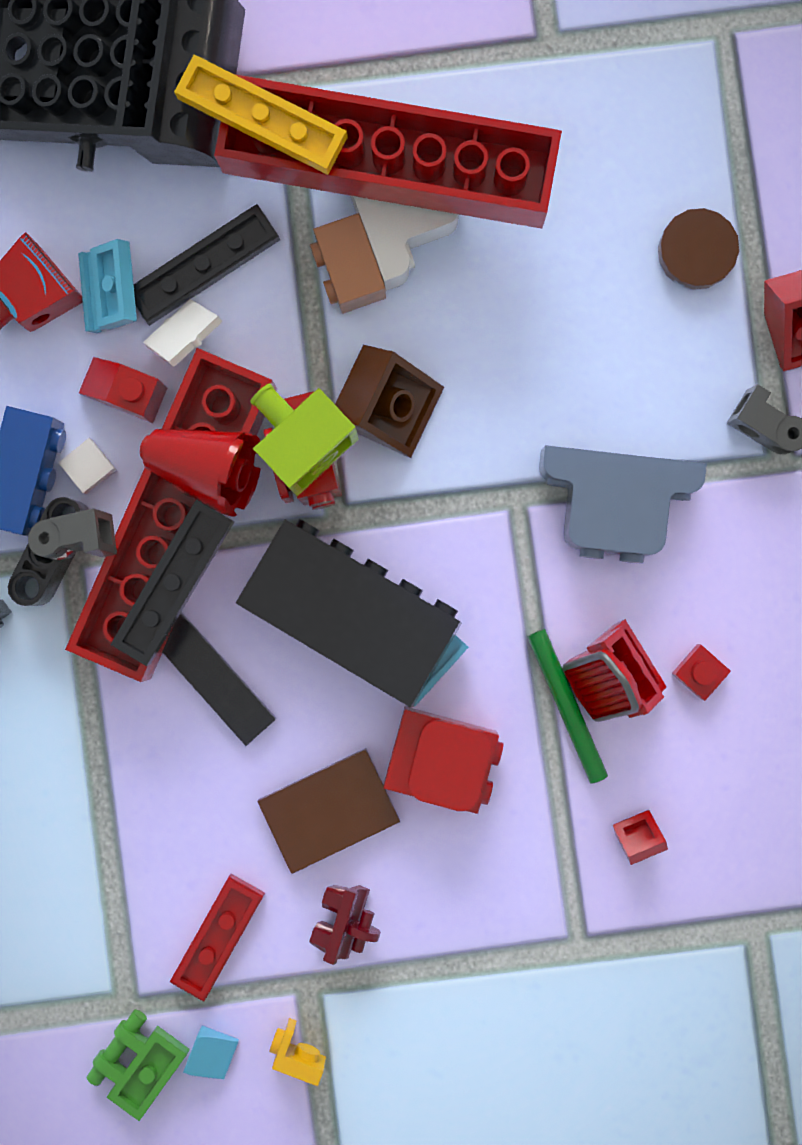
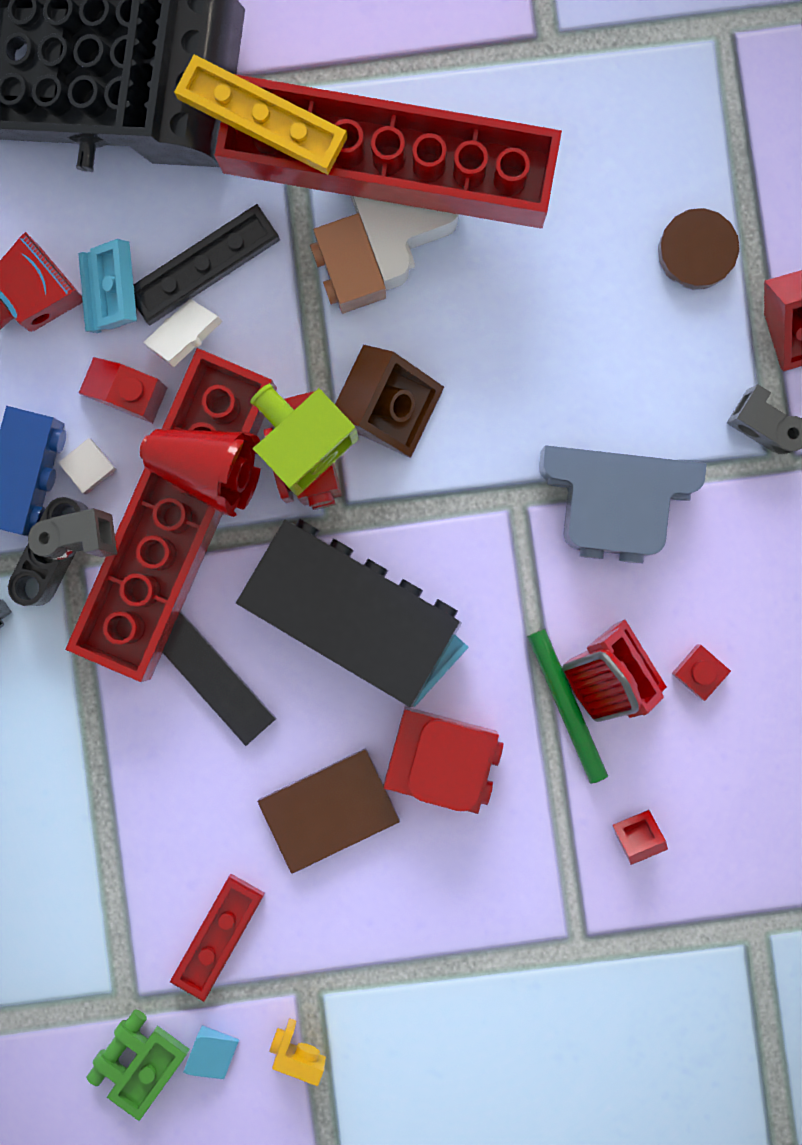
black plate [110,499,234,666] -> none
dark red hips [309,885,381,965] -> none

